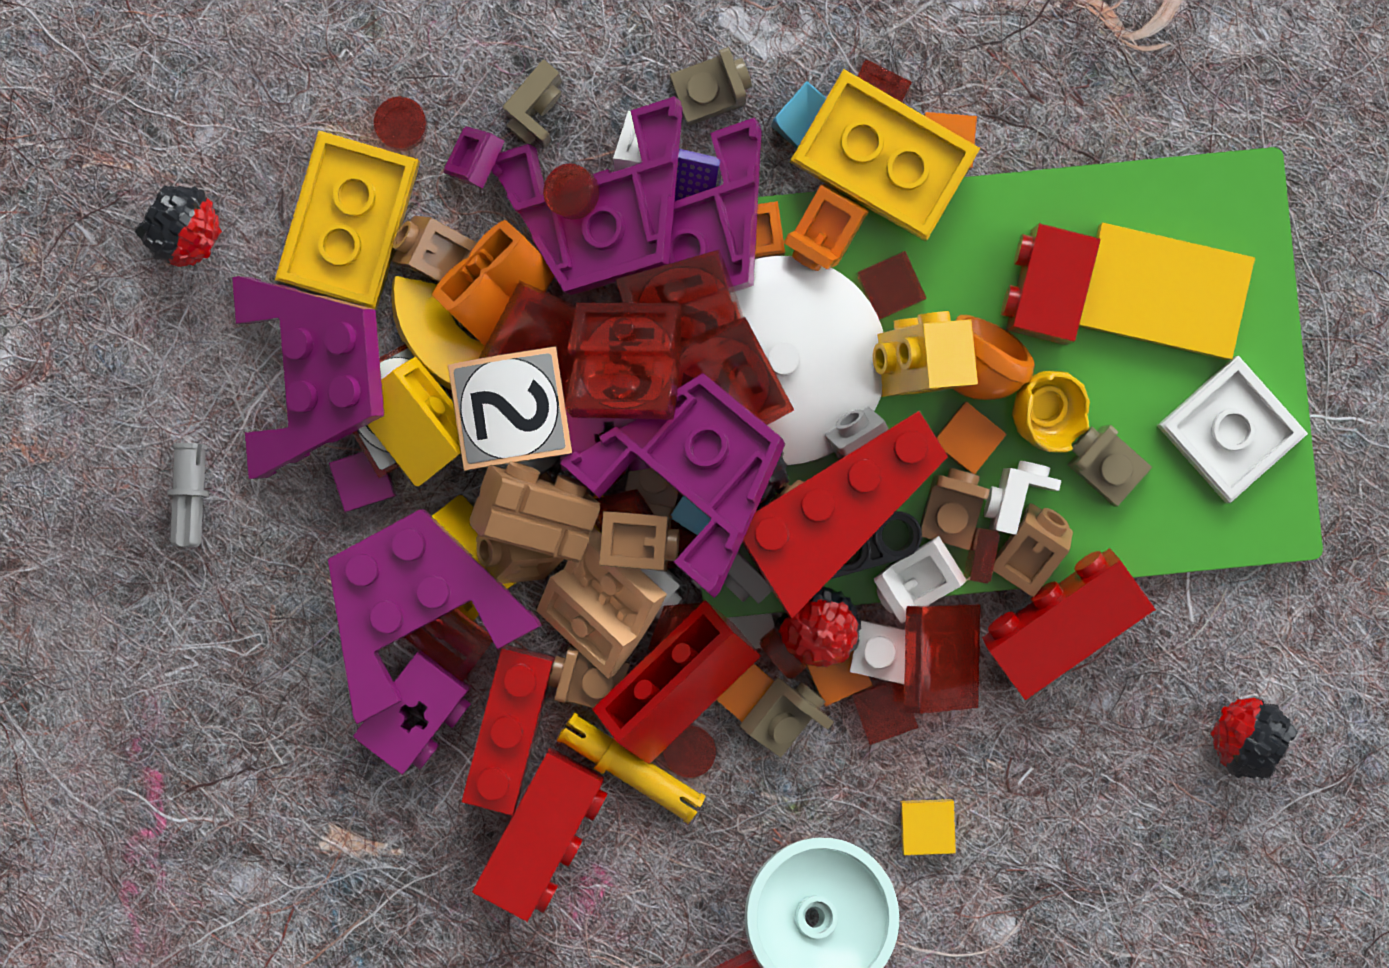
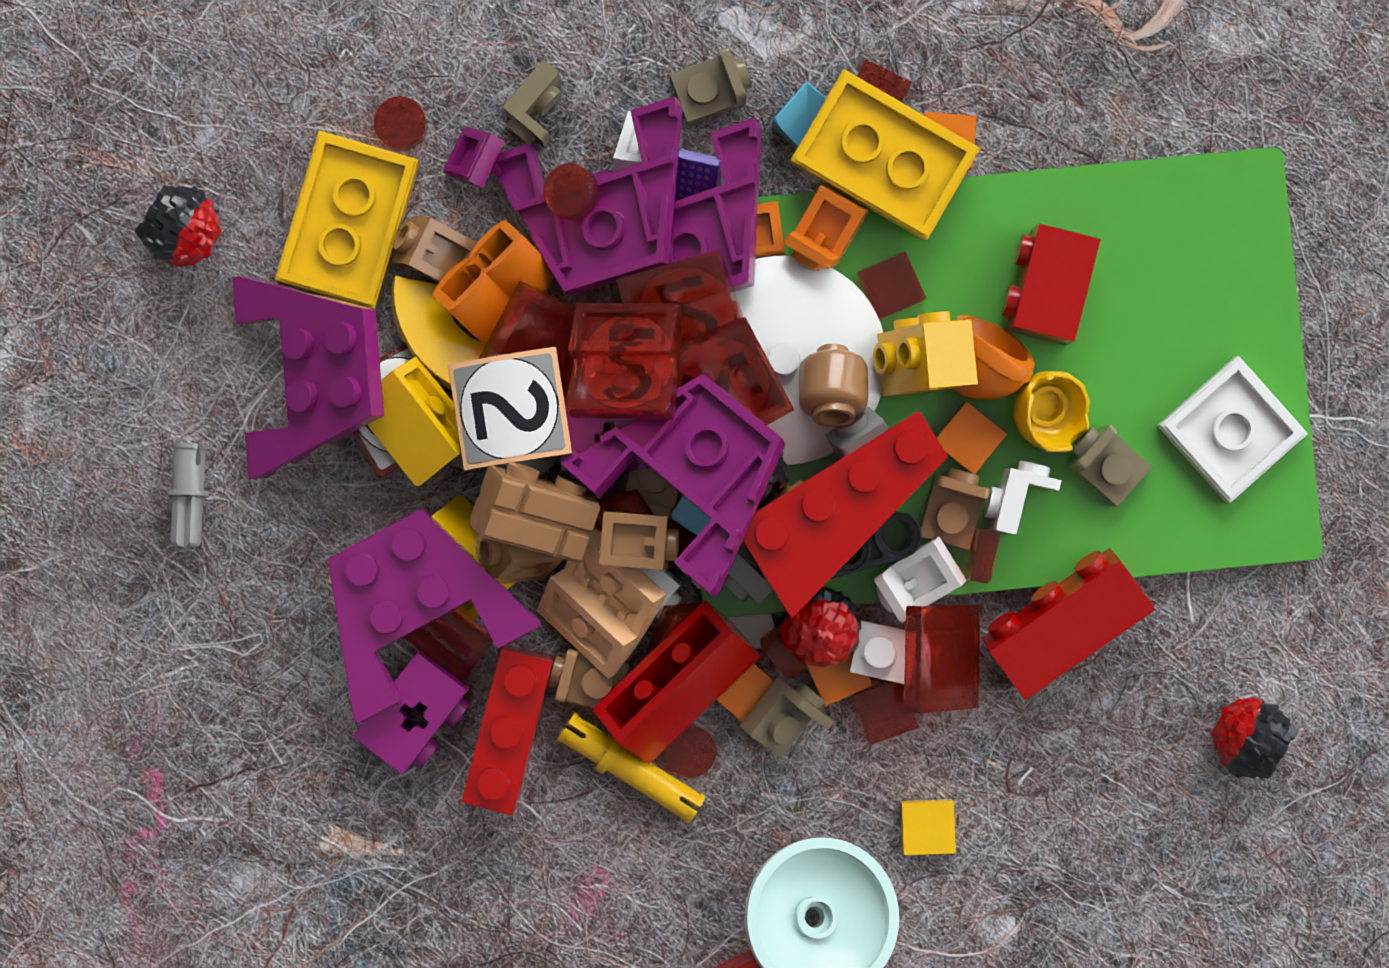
magenta tile [329,450,397,512] -> none
red brick [472,747,608,922] -> none
medium nougat bracket [990,503,1073,597] -> none
yellow tile [1079,222,1255,360] -> none
none -> medium nougat head [799,344,868,427]

